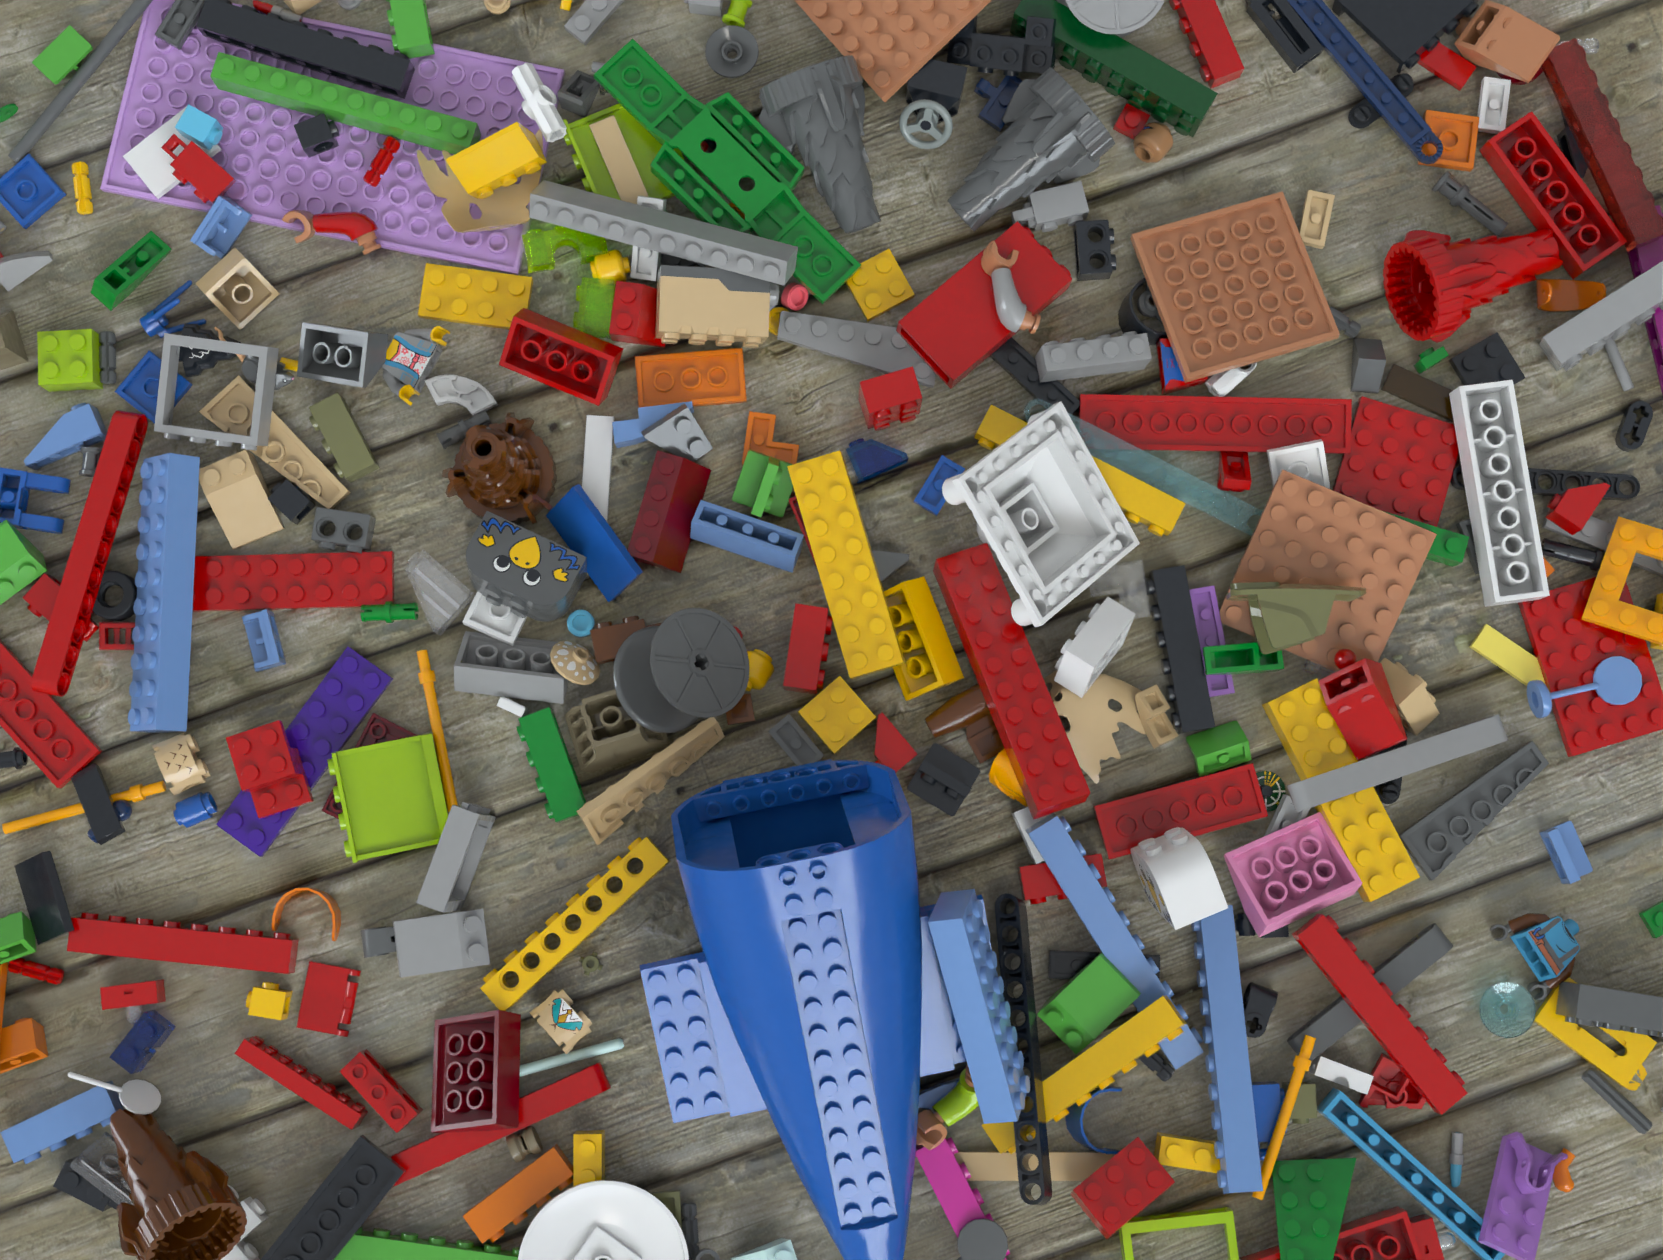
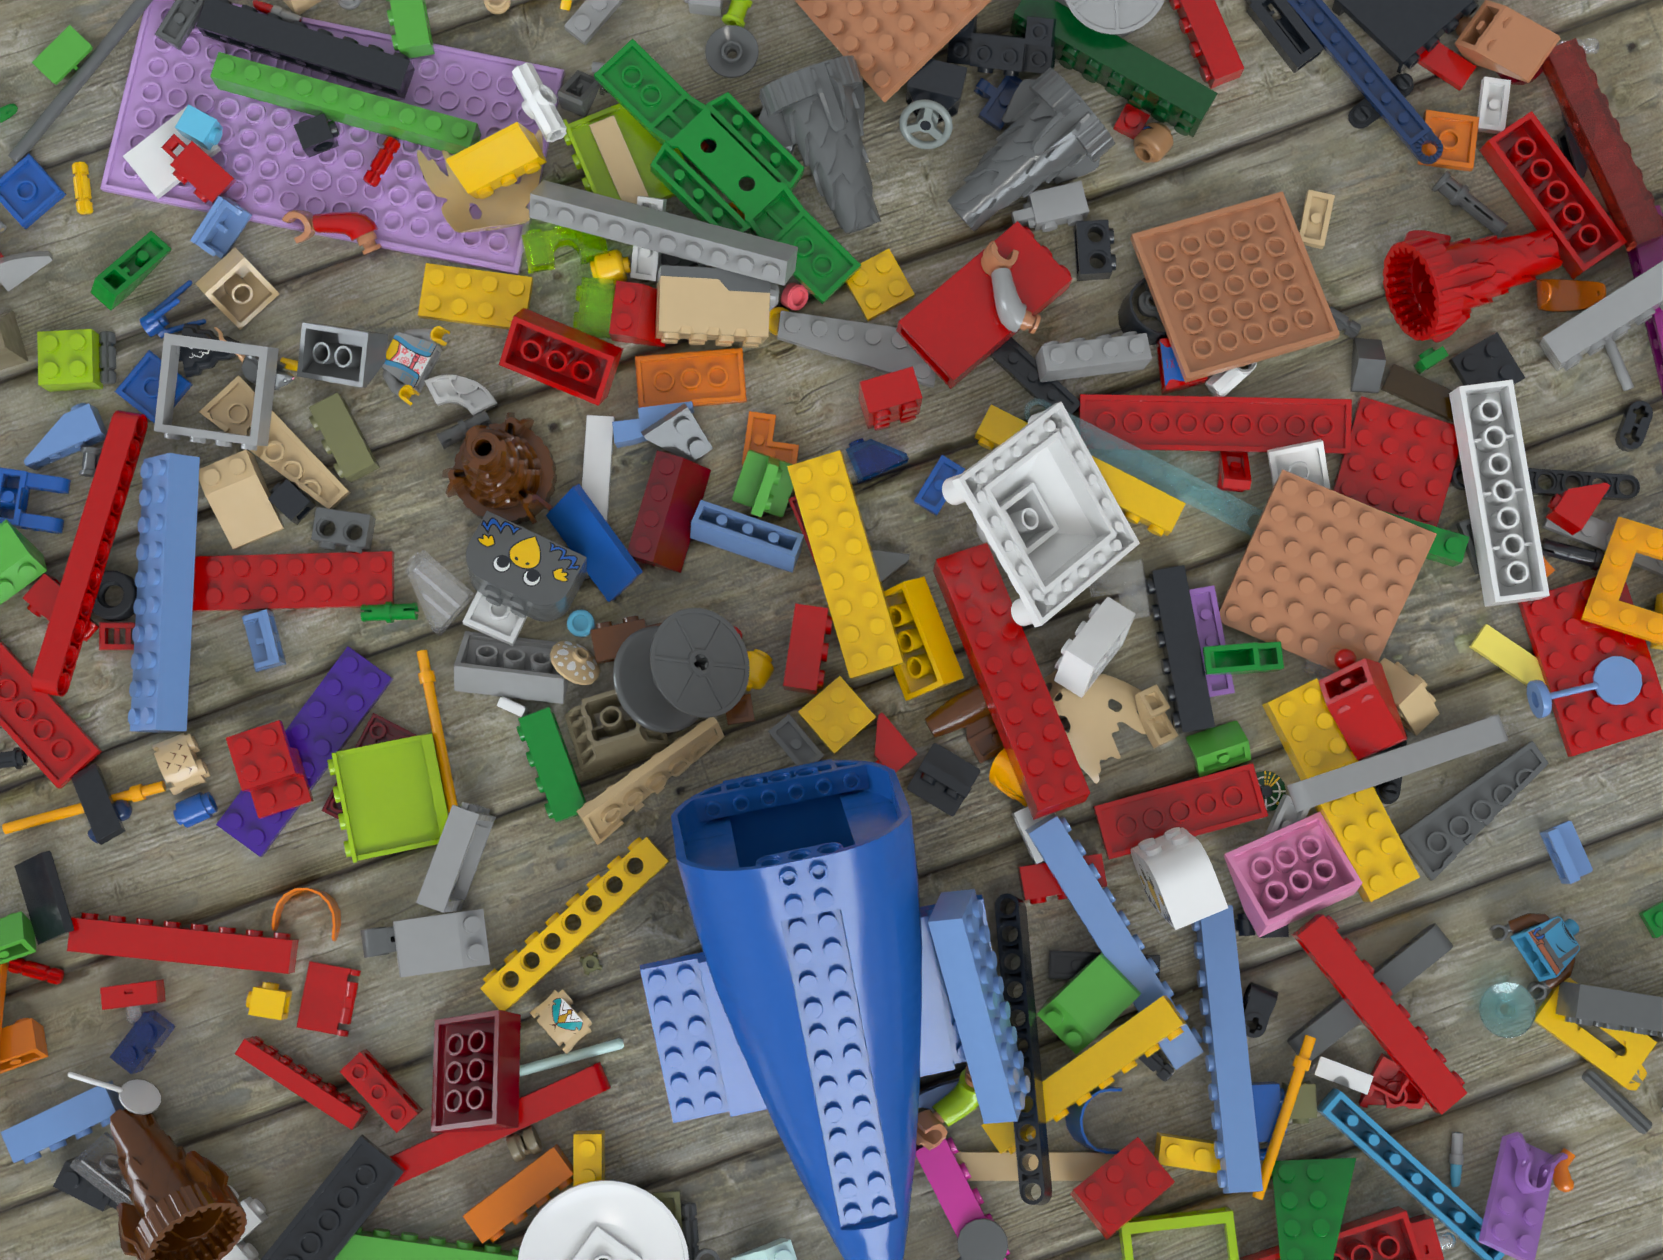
olive piece [1226,582,1366,655] -> none

